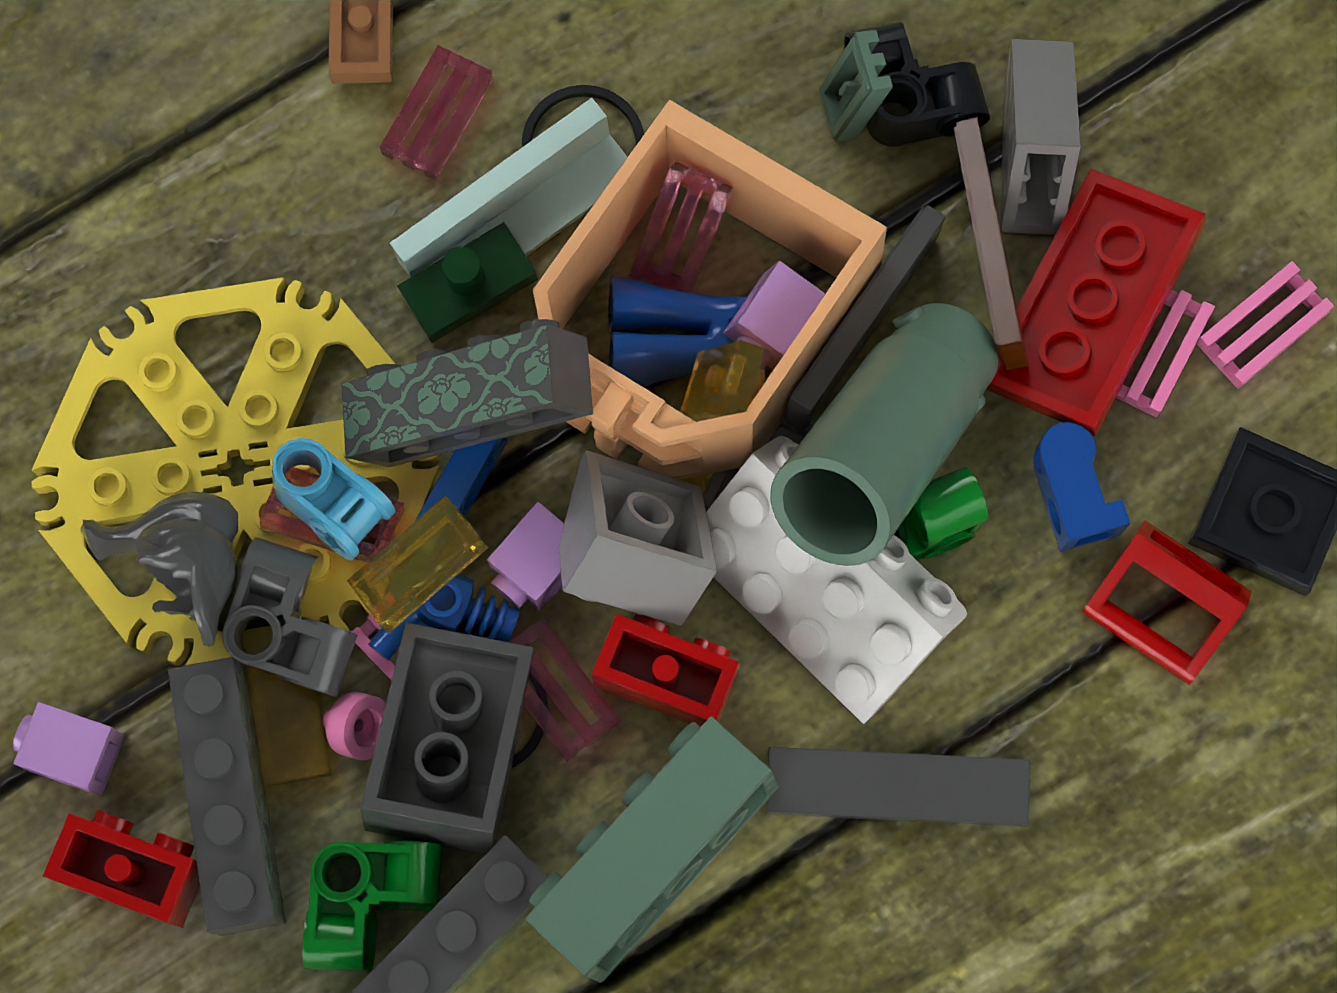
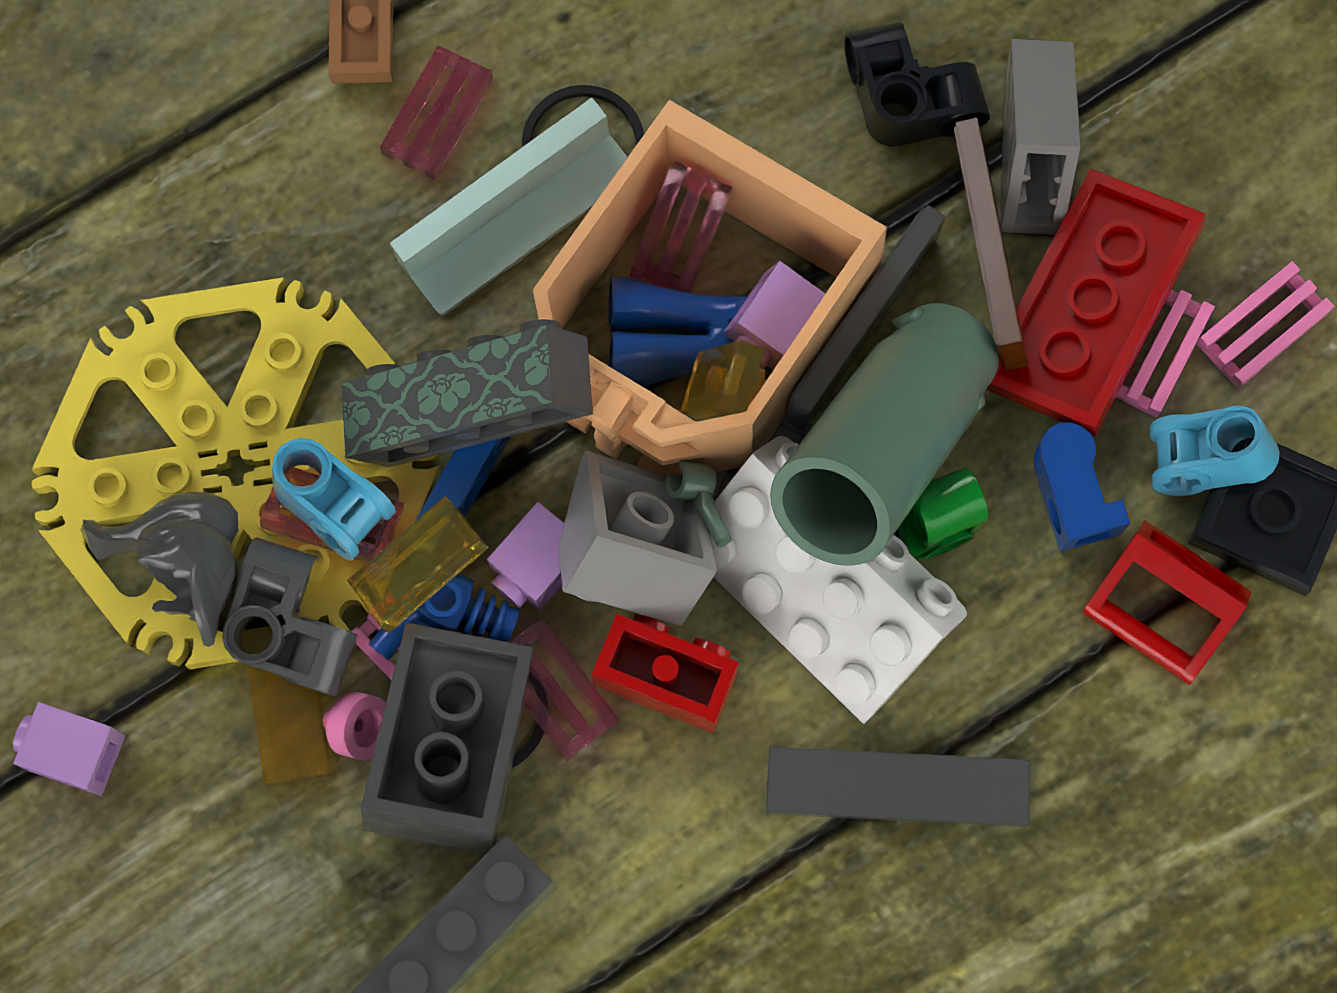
red brick [42,810,200,928] -> none
dark grey brick [168,657,286,936] -> none
green piece [302,841,442,972] -> none
dark green tile [397,222,538,343] -> none
sand green brick [525,716,779,983] -> none
sand green tile [819,30,893,142] -> none
none -> sand green hand [665,460,732,547]
none -> medium azure piece [1149,406,1280,496]

